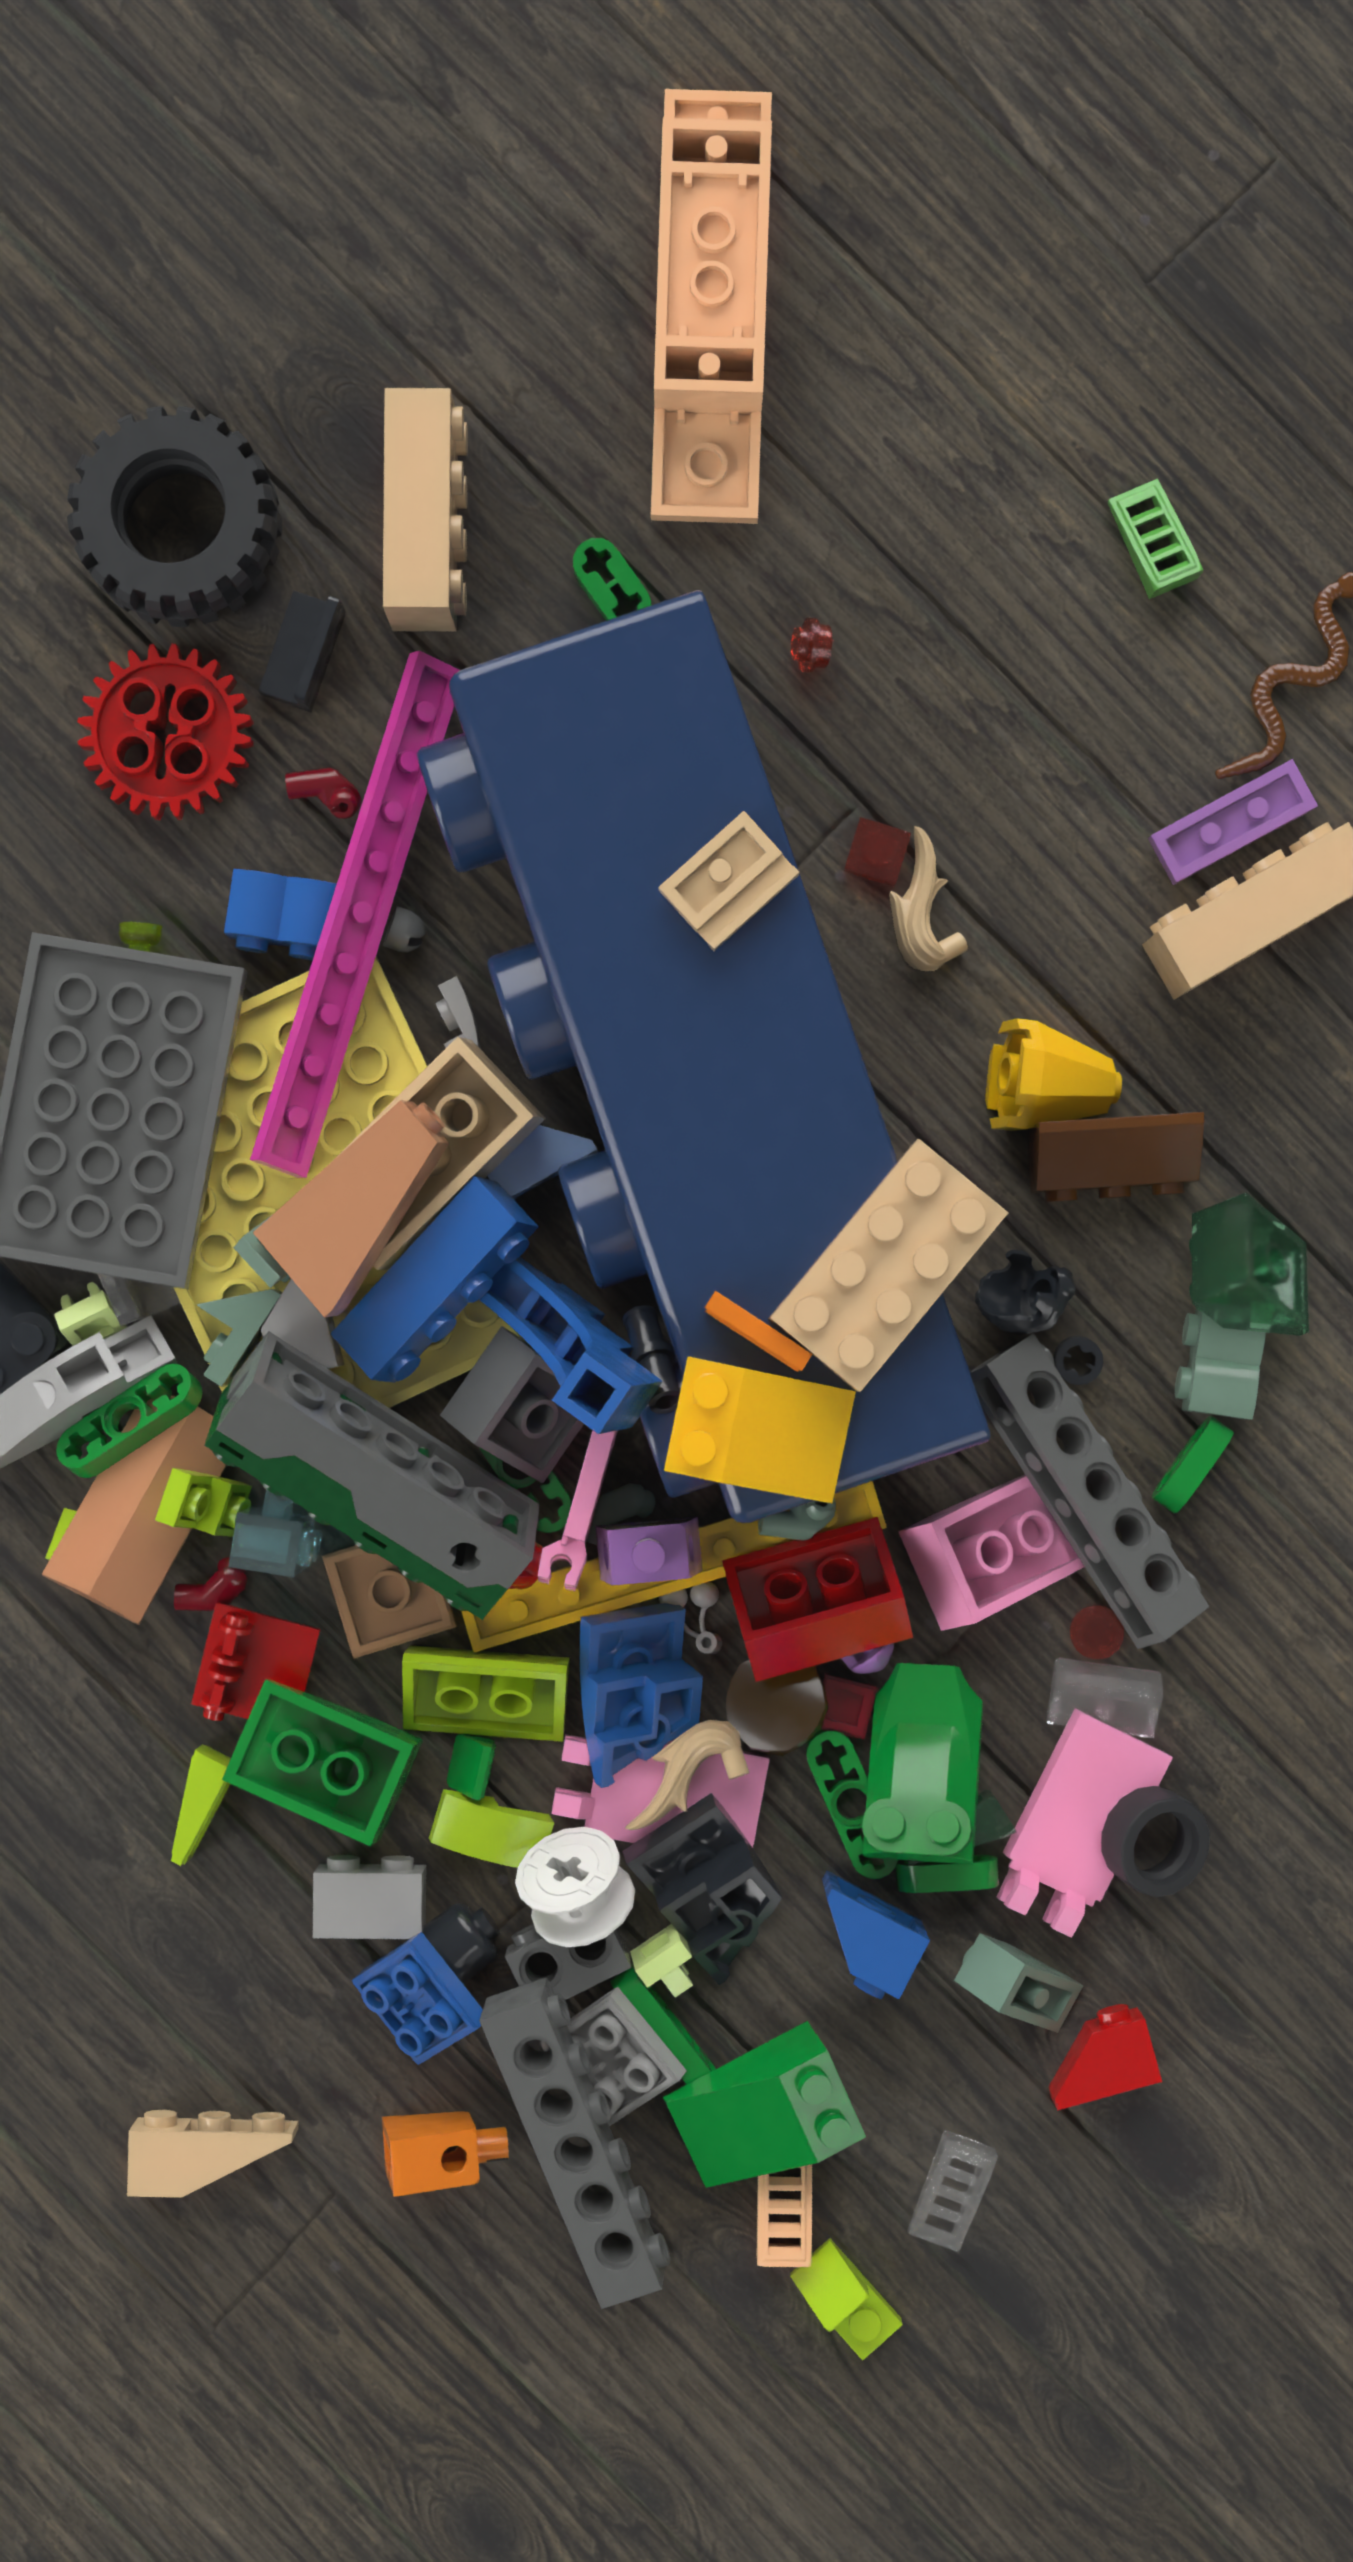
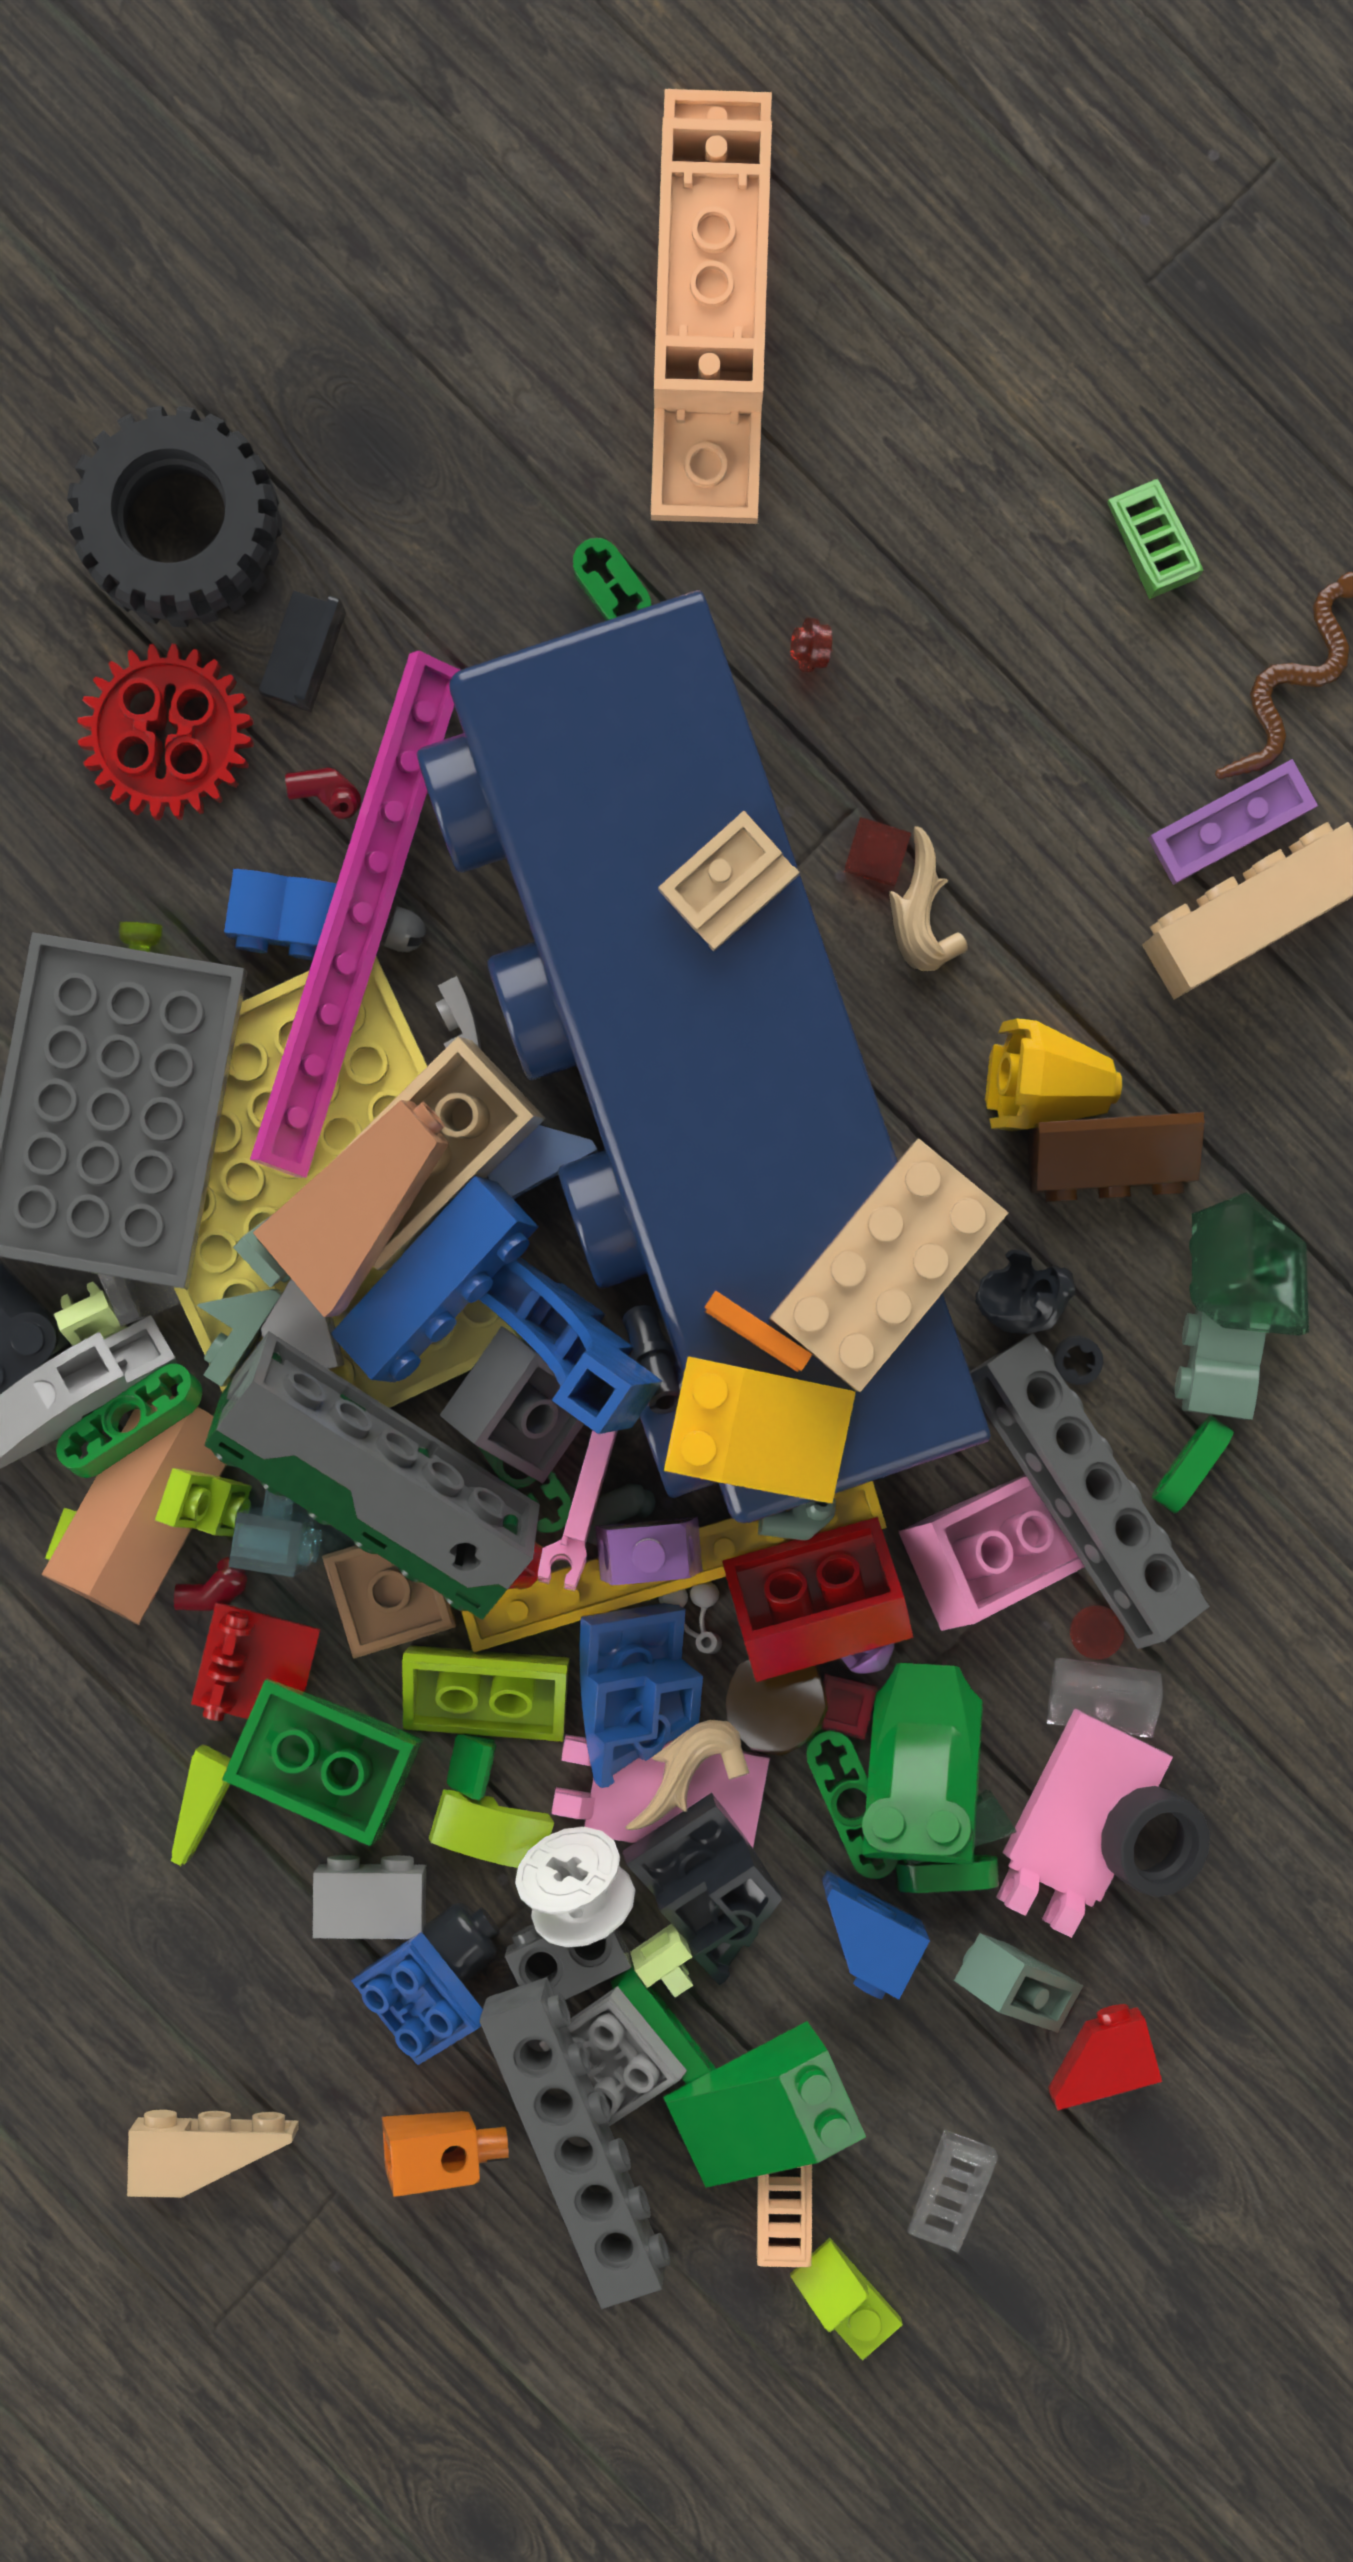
tan brick [383,388,468,632] -> none

